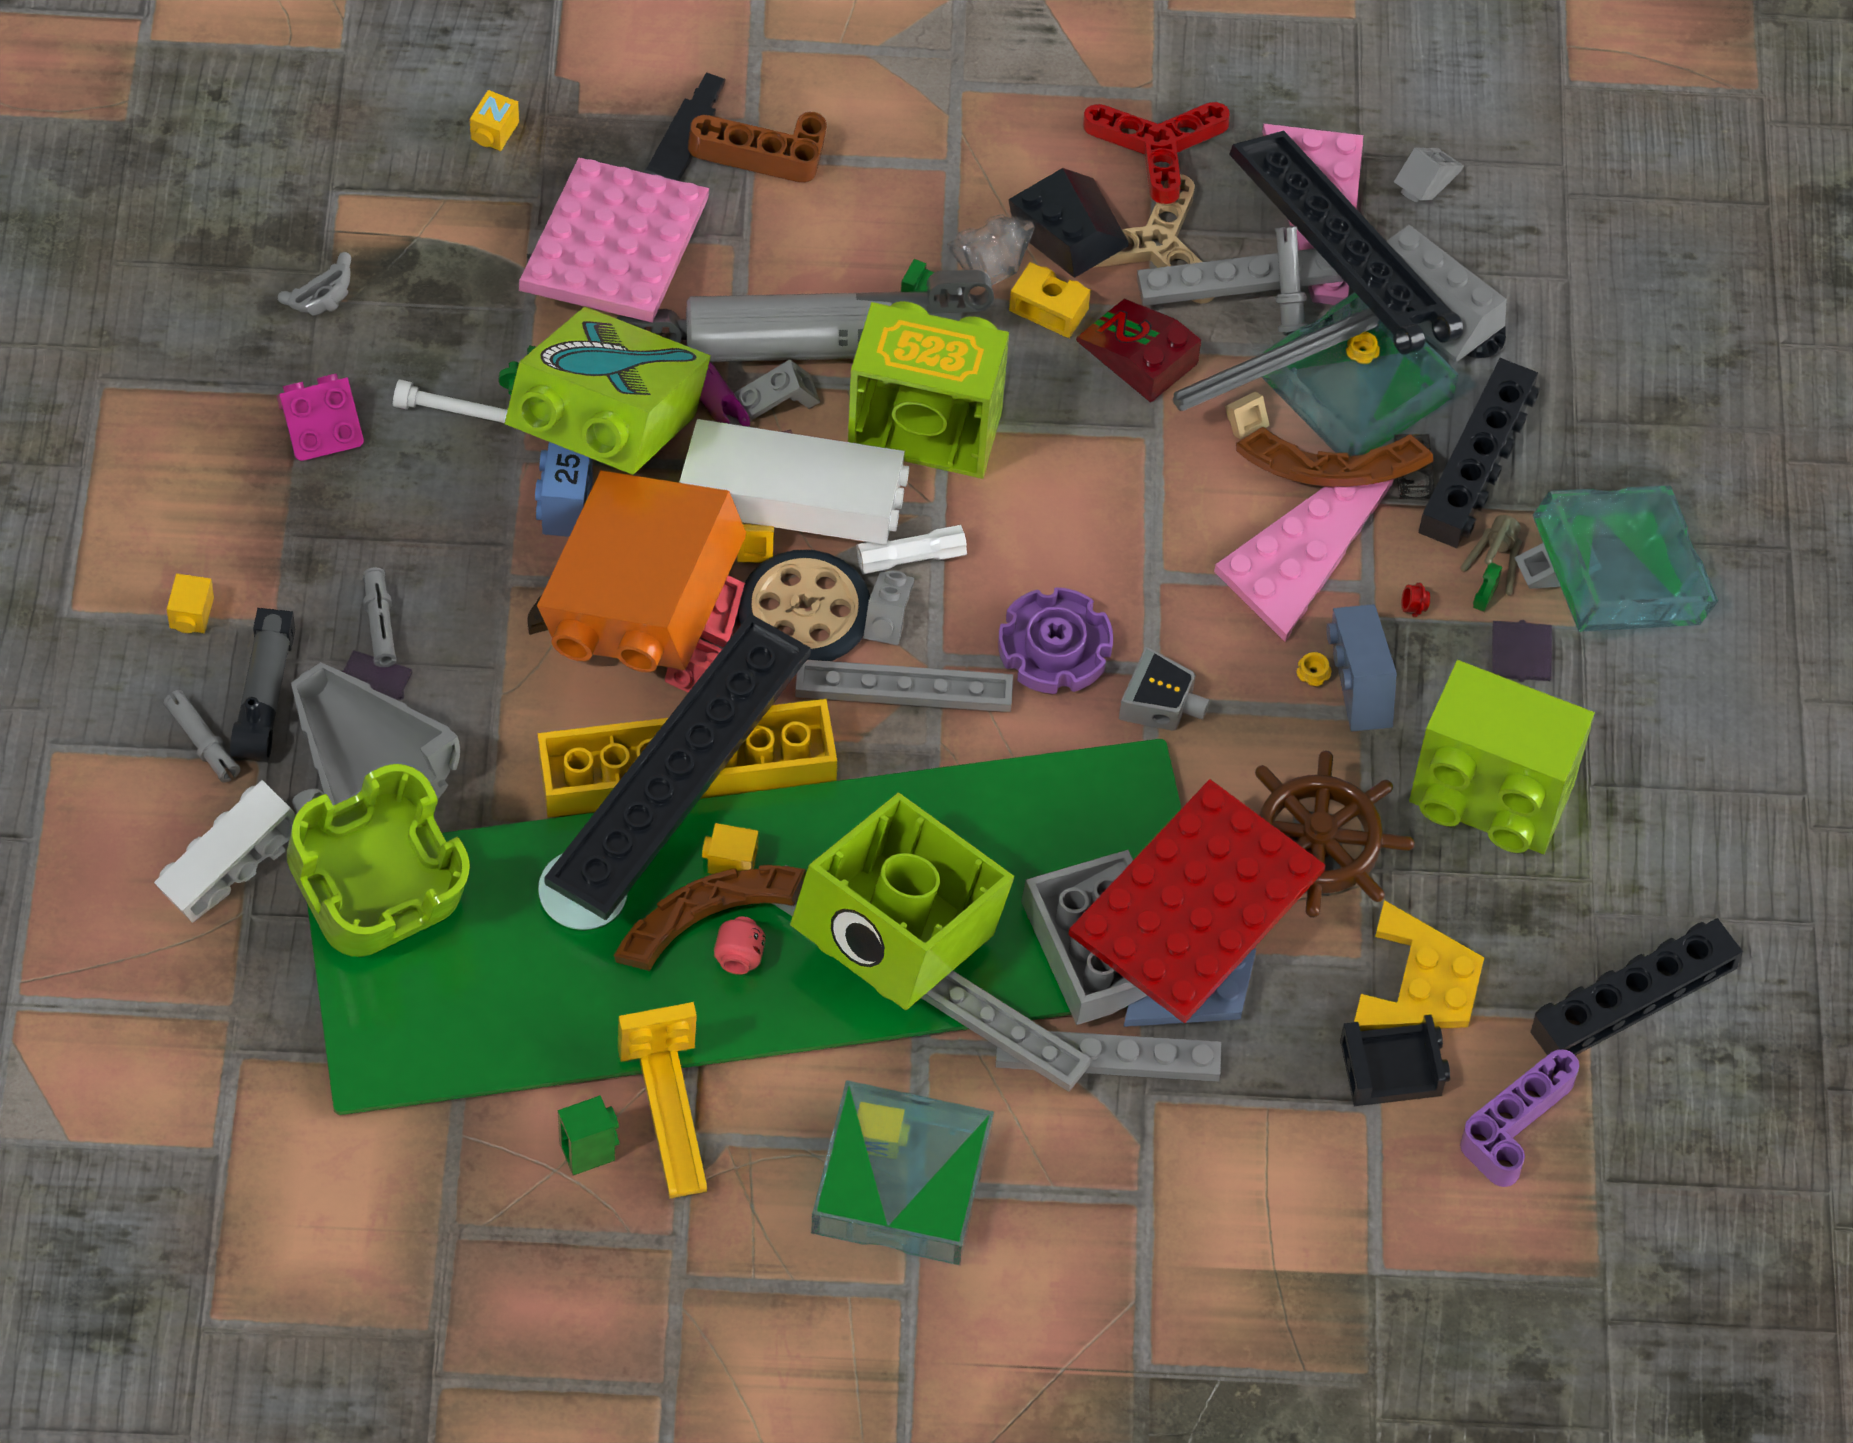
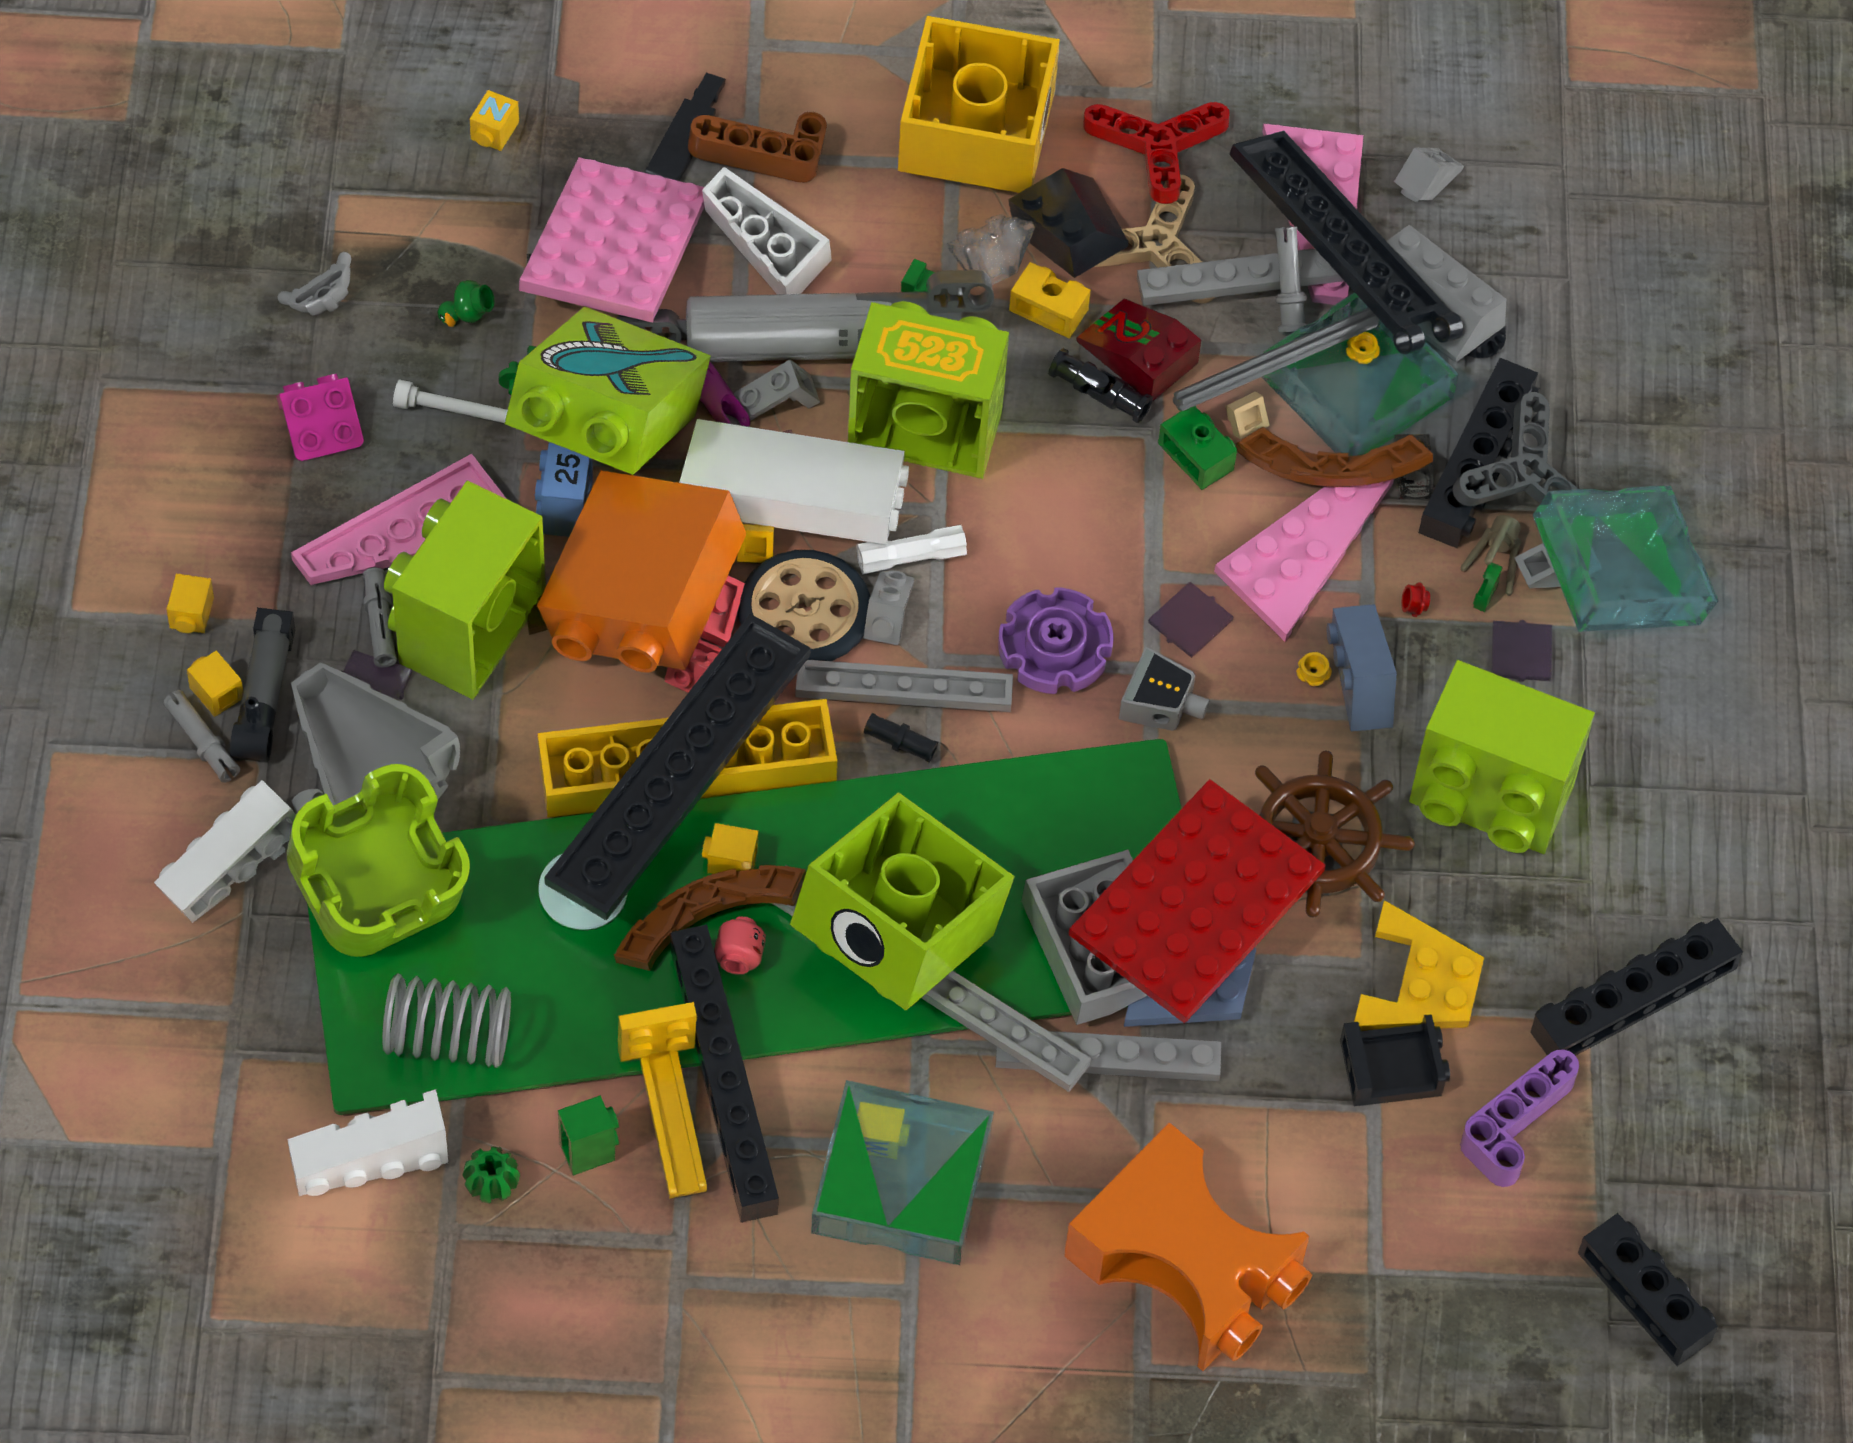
none -> yellow brick [187,650,243,717]
none -> white wedge [287,1089,448,1196]
none -> bright pink wing [291,454,508,585]
none -> light grey piece [382,973,511,1068]
none -> lime brick [384,480,546,700]
none -> green animal [437,280,495,327]
none -> green piece [462,1146,520,1203]
none -> black brick [670,924,779,1223]
none -> white wedge [702,167,832,294]
none -> black pin [863,713,939,763]
none -> yellow brick [898,16,1060,193]
none -> black piece [1048,348,1153,423]
none -> orange brick [1064,1123,1312,1371]
none -> clear purple piece [1148,582,1233,658]
none -> green brick [1158,406,1237,490]
none -> dark grey piece [1453,392,1600,527]
none -> black brick [1578,1213,1718,1367]

